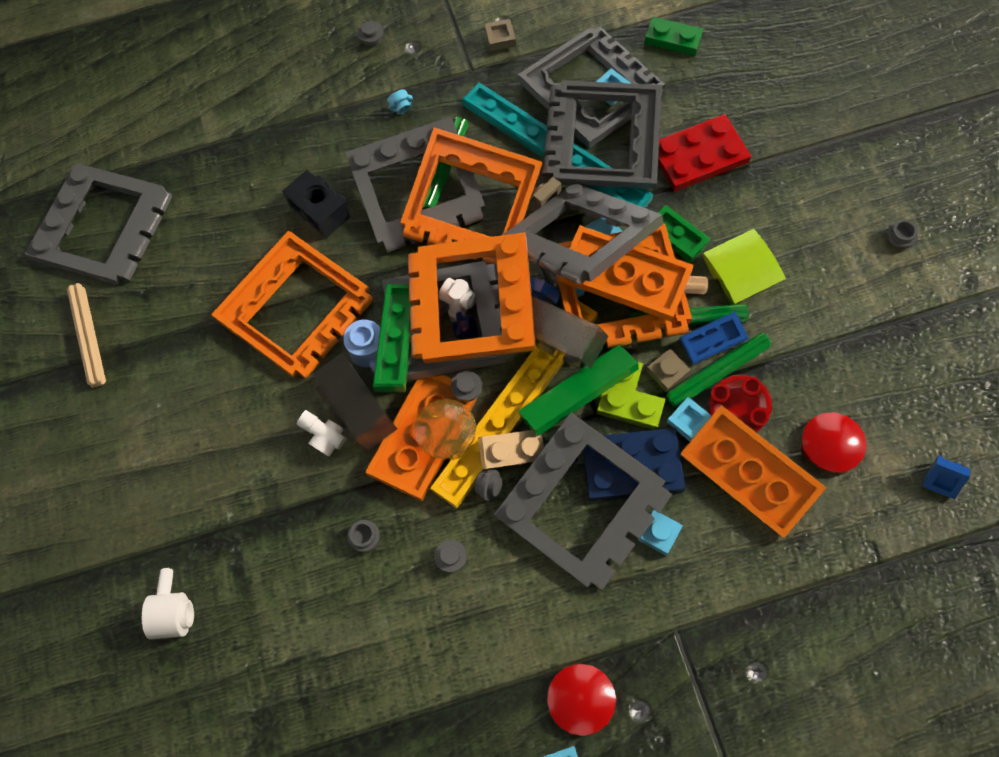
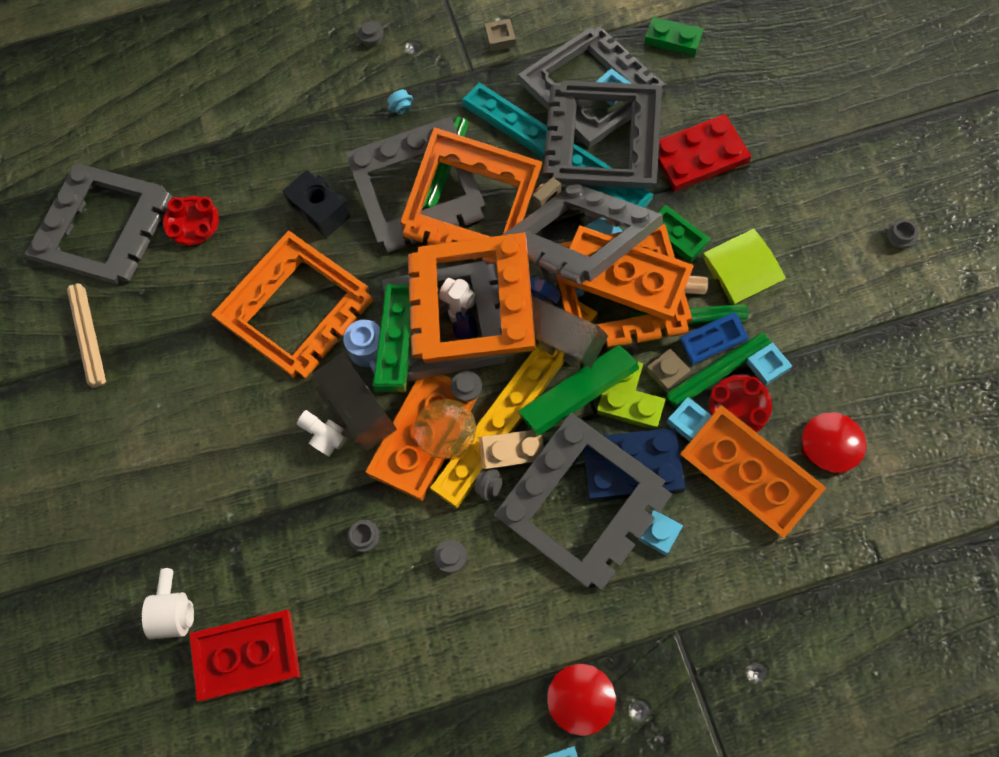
blue tile [923,456,970,499] -> none
none -> red dish [163,196,219,246]
none -> red plate [189,609,301,702]
none -> medium azure plate [746,342,792,386]

